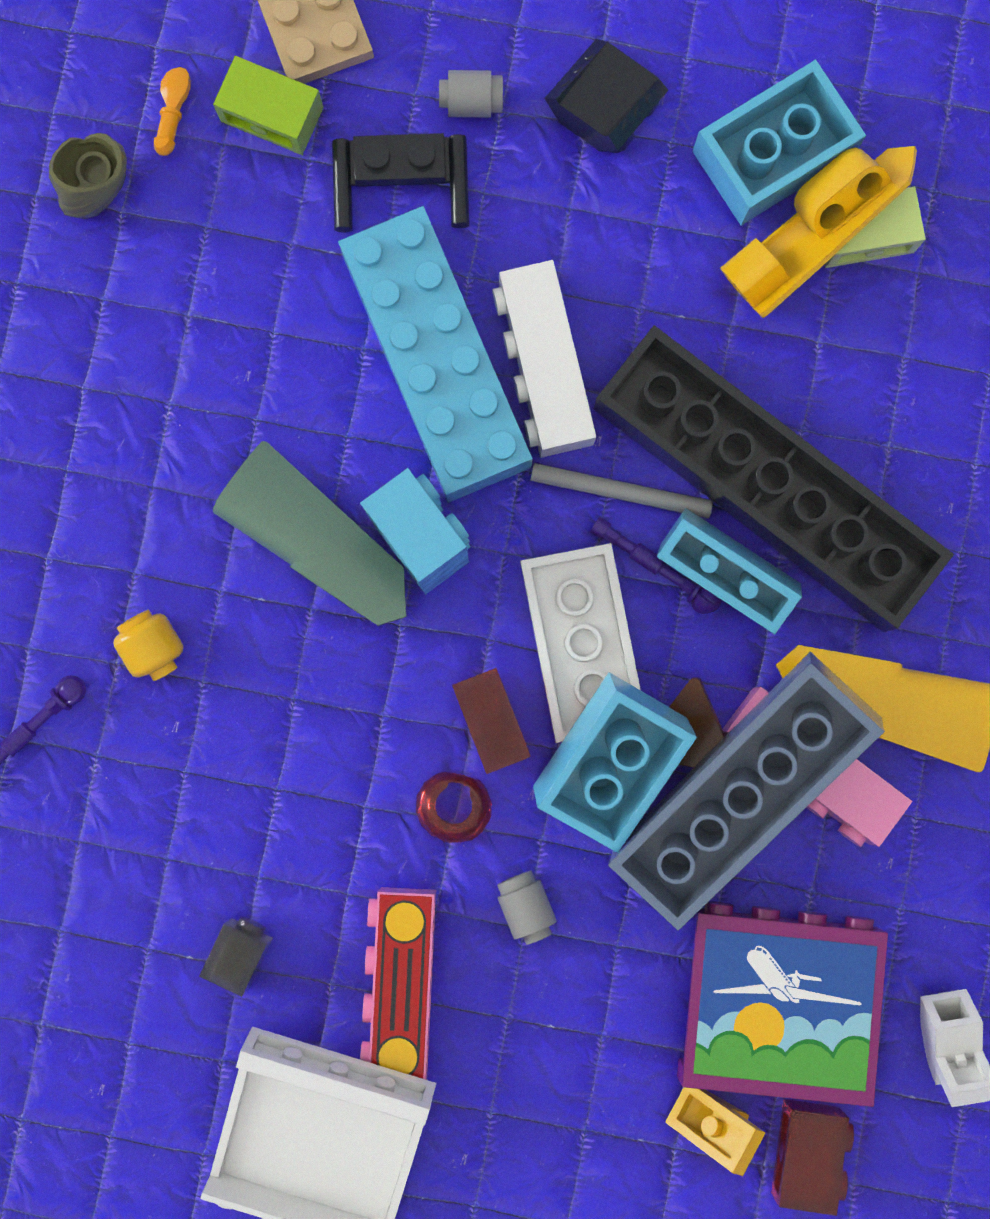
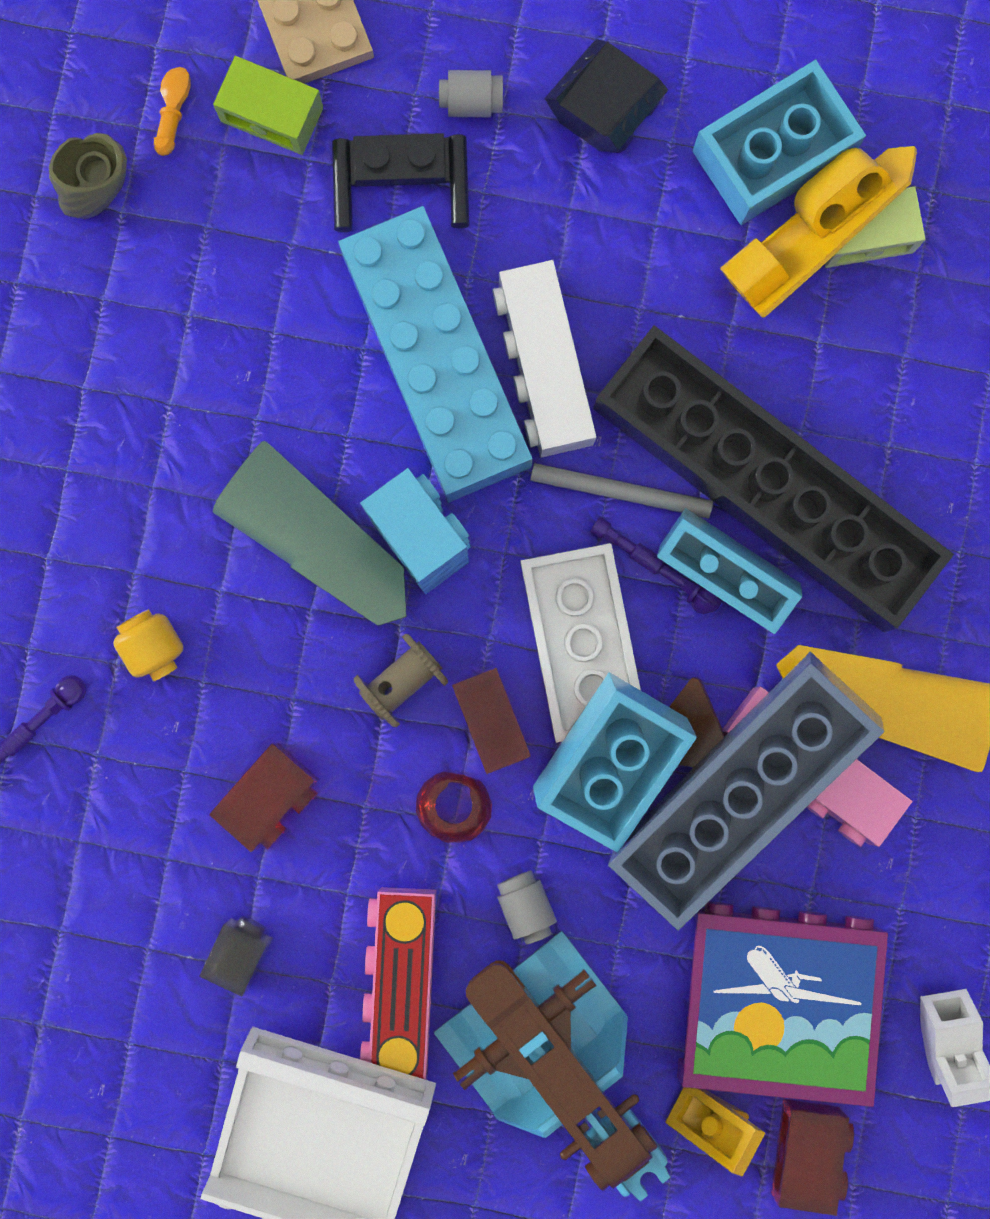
none -> clear red brick [209,743,319,852]
none -> dark tan hose [354,634,448,727]
none -> piece [433,931,670,1201]

